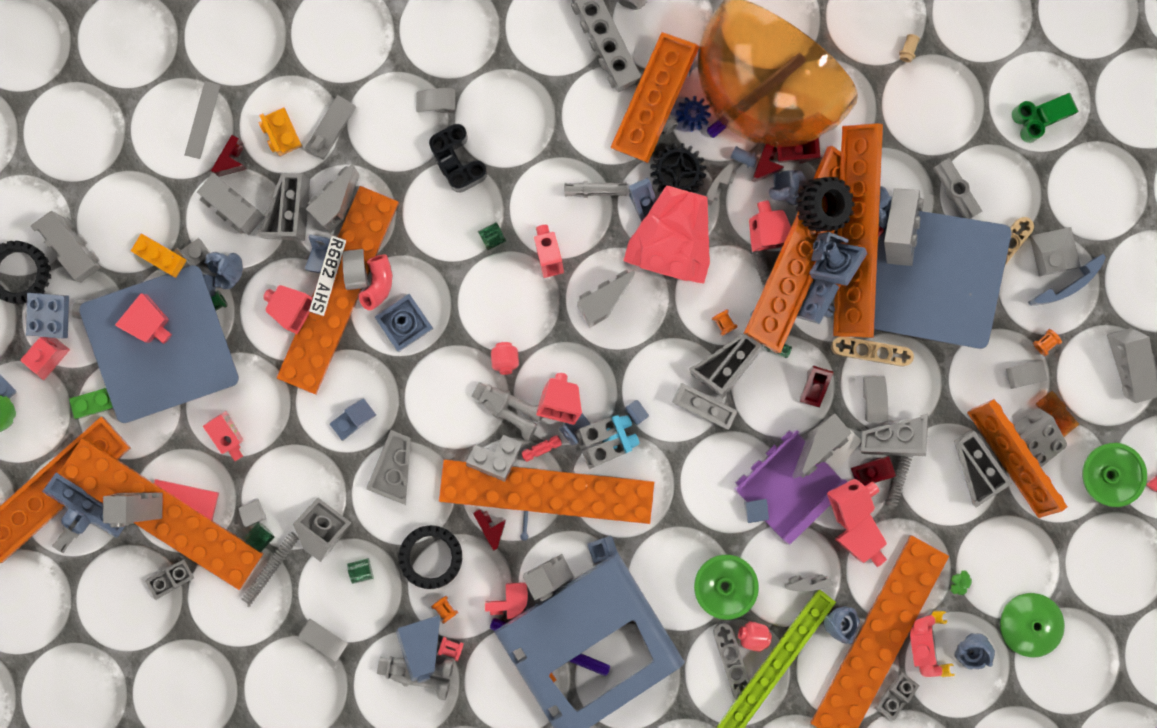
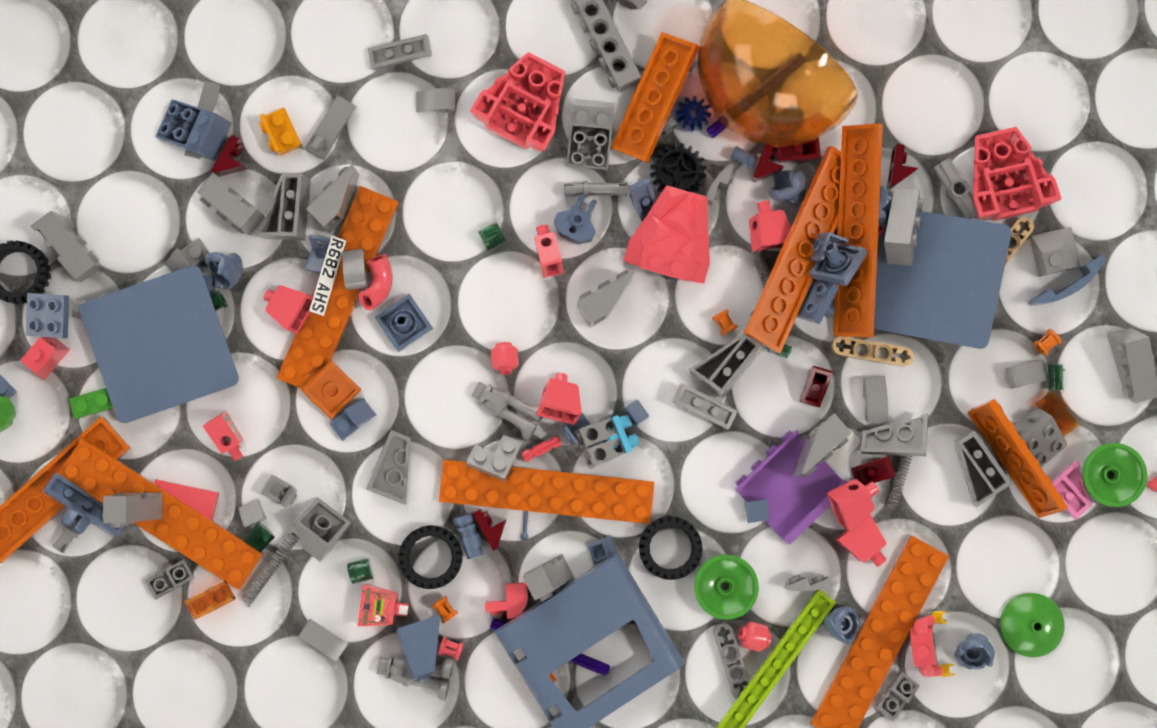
coral torso [115,293,172,344] -> none
light orange plate [131,233,187,278] -> none
black beam [429,124,487,193] -> none
black tyre [795,177,854,232] -> none
tan pin [899,34,920,62] -> none
bright green plant [950,570,972,595] -> none
green piece [1012,93,1079,143] -> none
none -> sand blue slope [155,99,232,161]
none -> clear orange slope [184,580,236,620]
none -> light grey bracket [261,474,297,508]
none -> orange tile [300,360,361,420]
none -> coral torso [358,584,409,626]
none -> light grey hinge [368,34,432,70]
none -> sand blue axle [453,512,483,559]
none -> coral wedge [470,52,565,151]
none -> sand blue hinge [554,194,597,245]
none -> light grey slope [566,99,615,170]
none -> black tyre [639,516,703,580]
none -> dark red slope [887,144,918,189]
none -> coral wedge [973,127,1062,221]
none -> clear green pin [1048,365,1065,390]
none -> bright pink wing [1052,460,1092,519]

